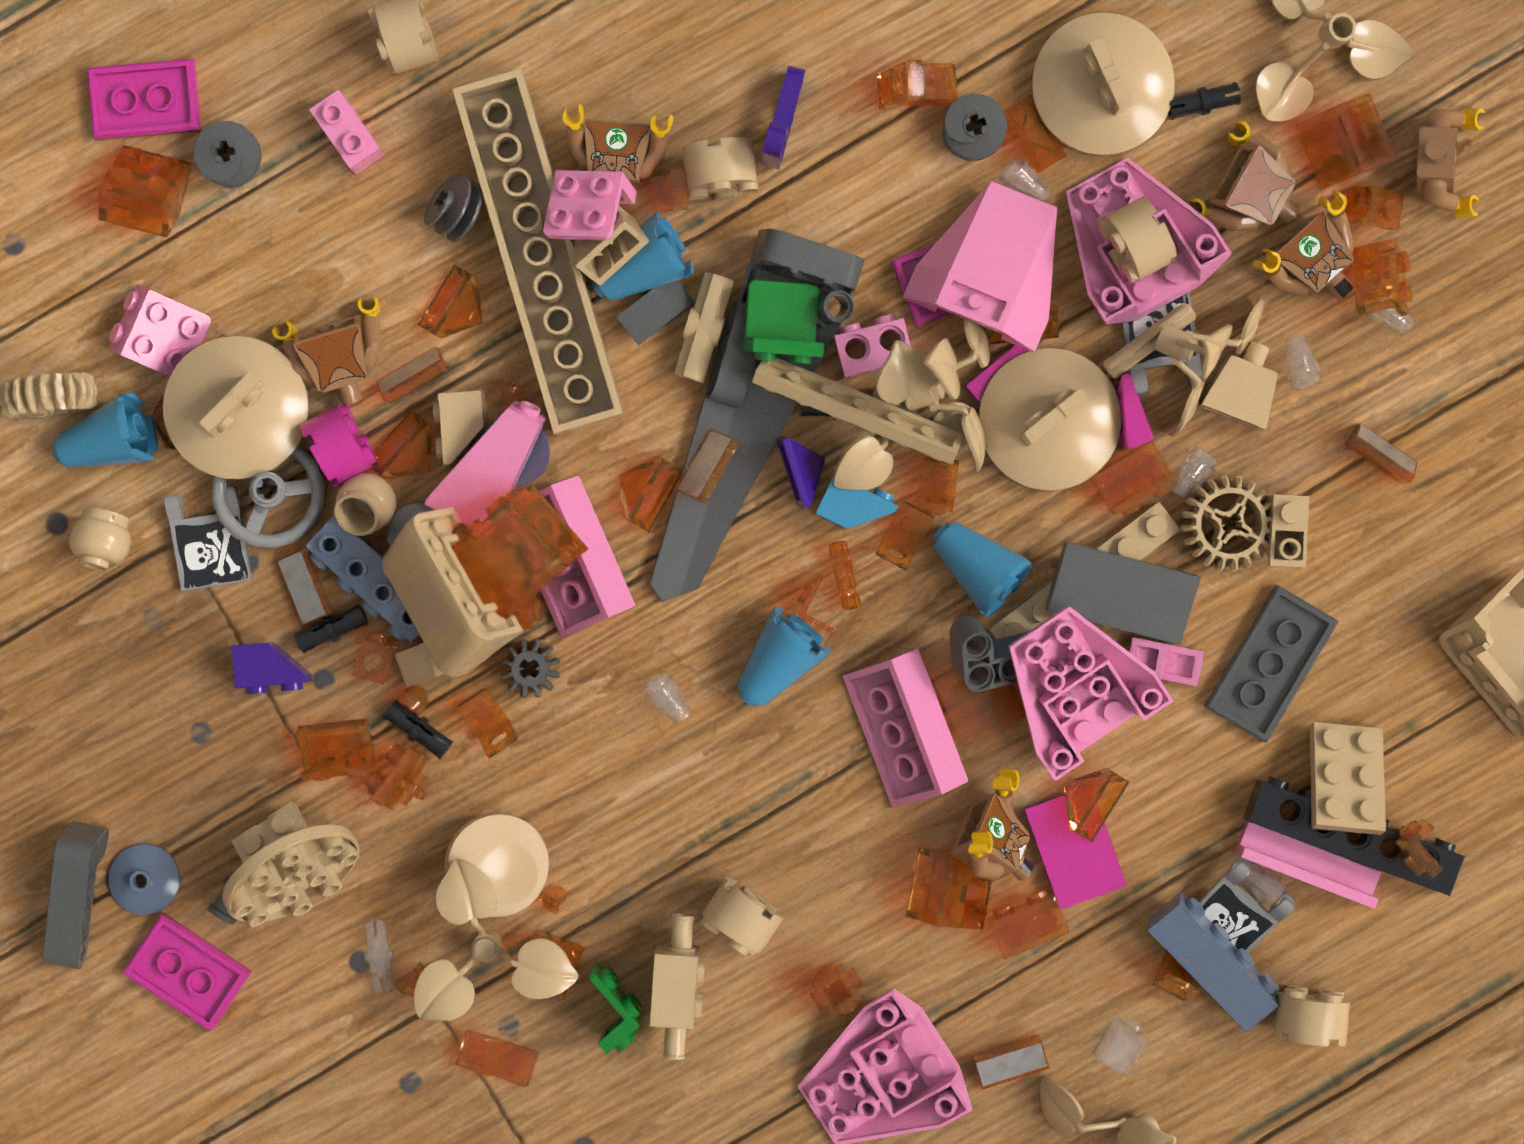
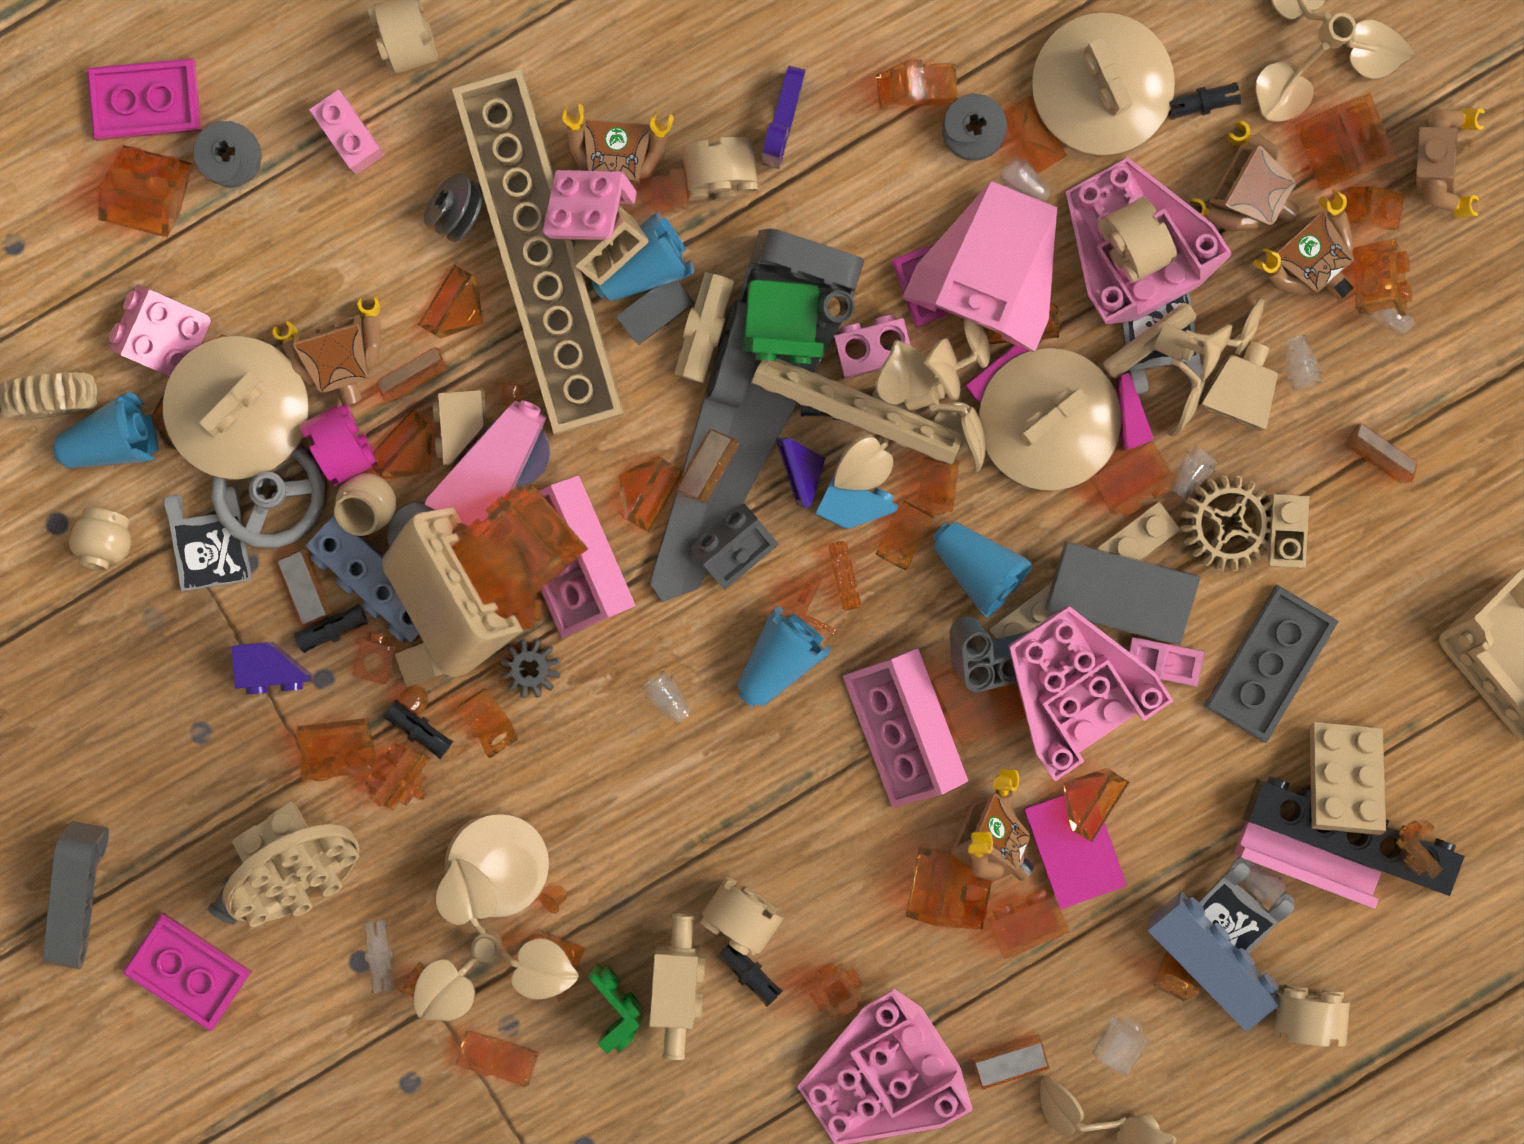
sand blue dish [109,844,180,915] -> none
none -> dark grey bracket [690,503,779,590]
none -> black pin [717,944,783,1007]

